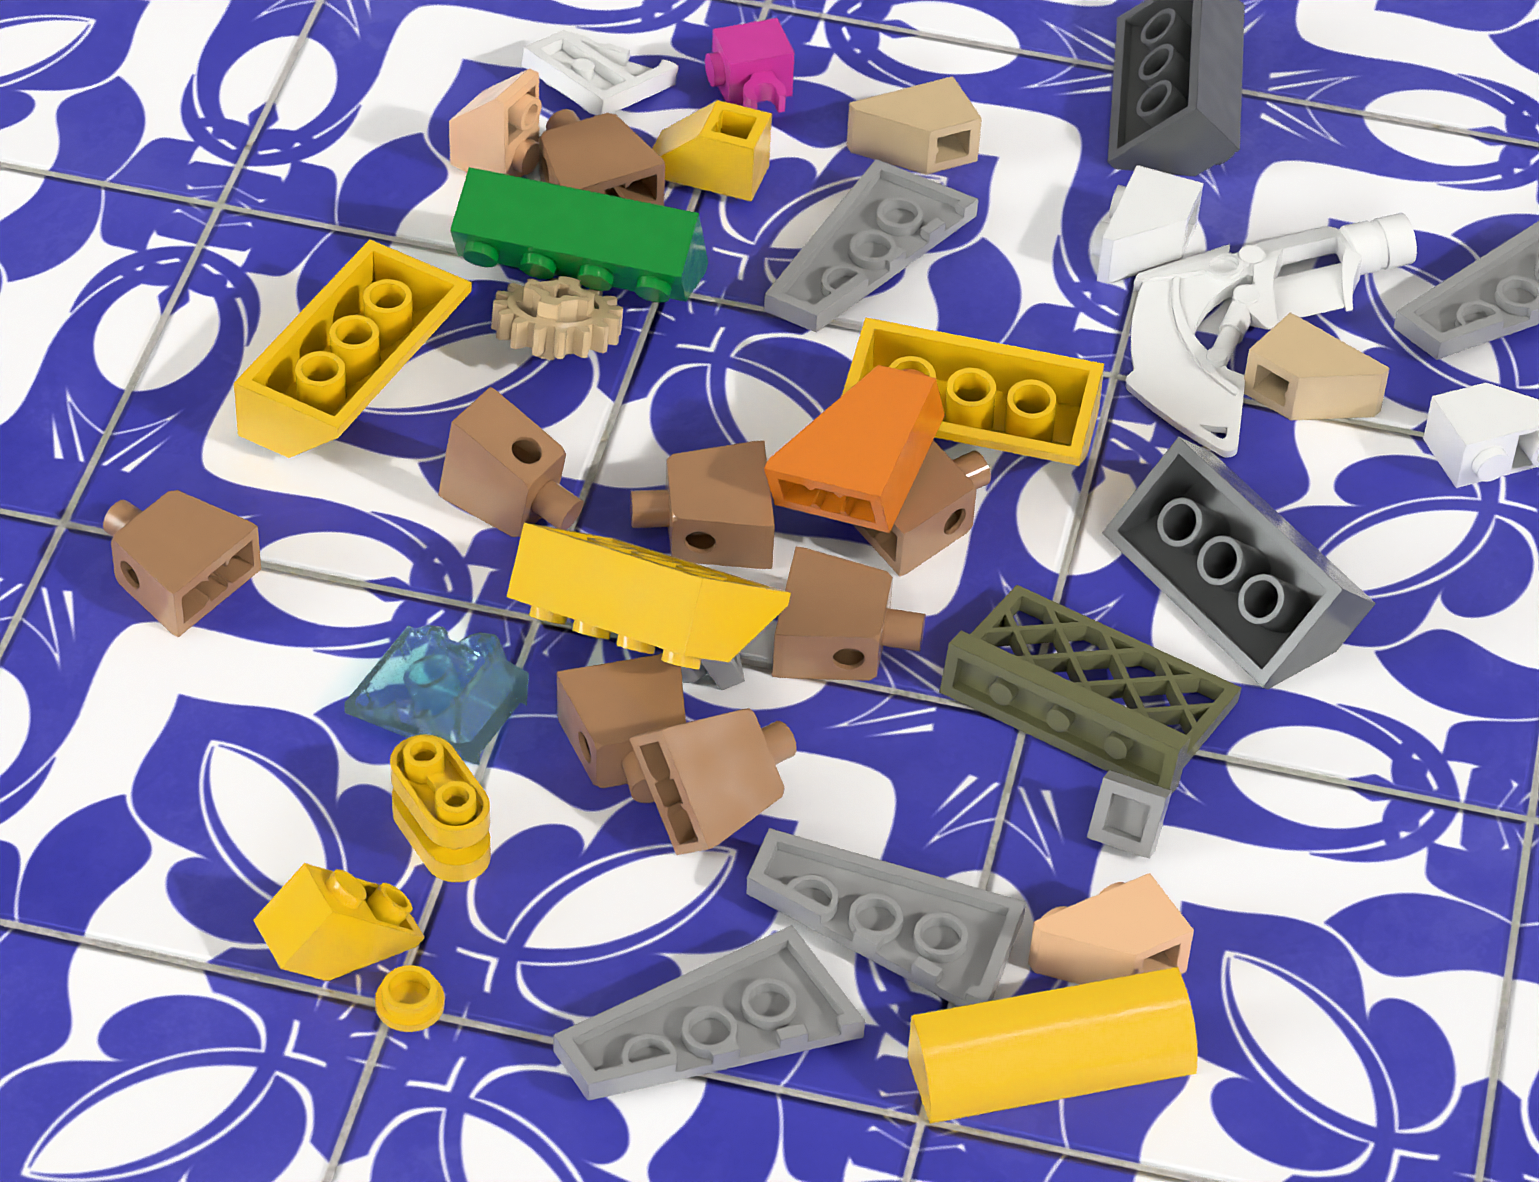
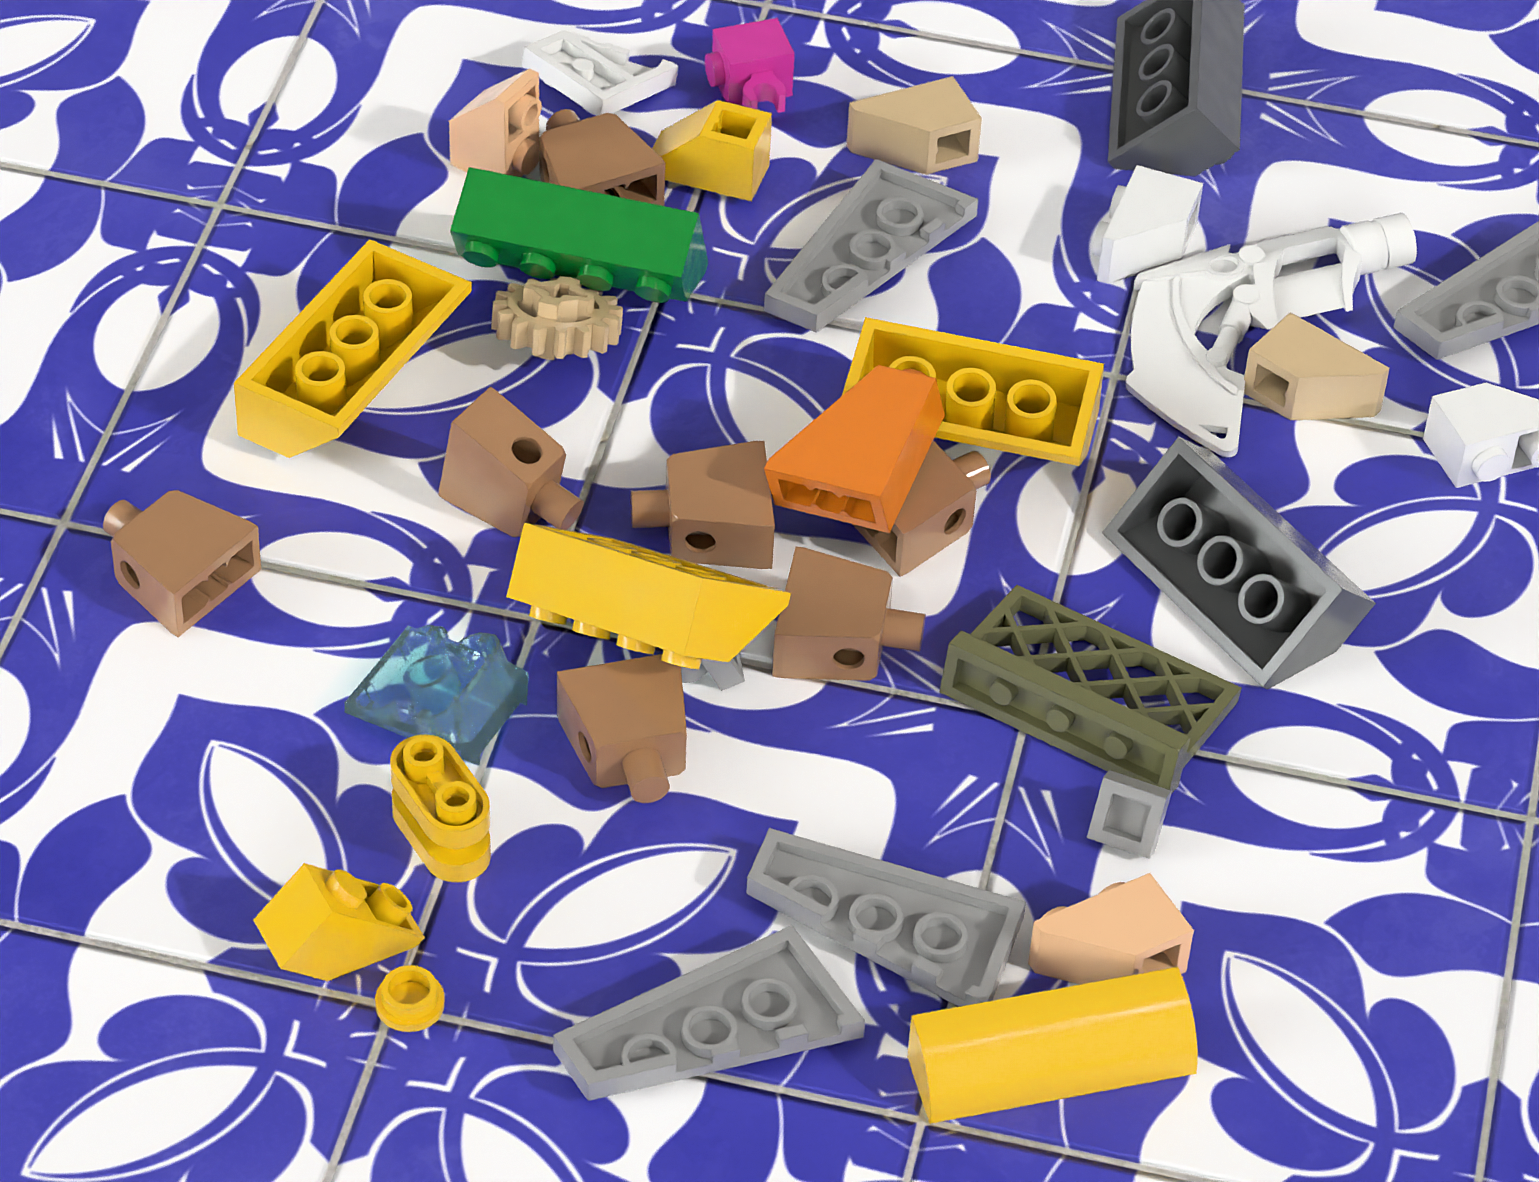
medium nougat torso [629,708,797,855] -> none

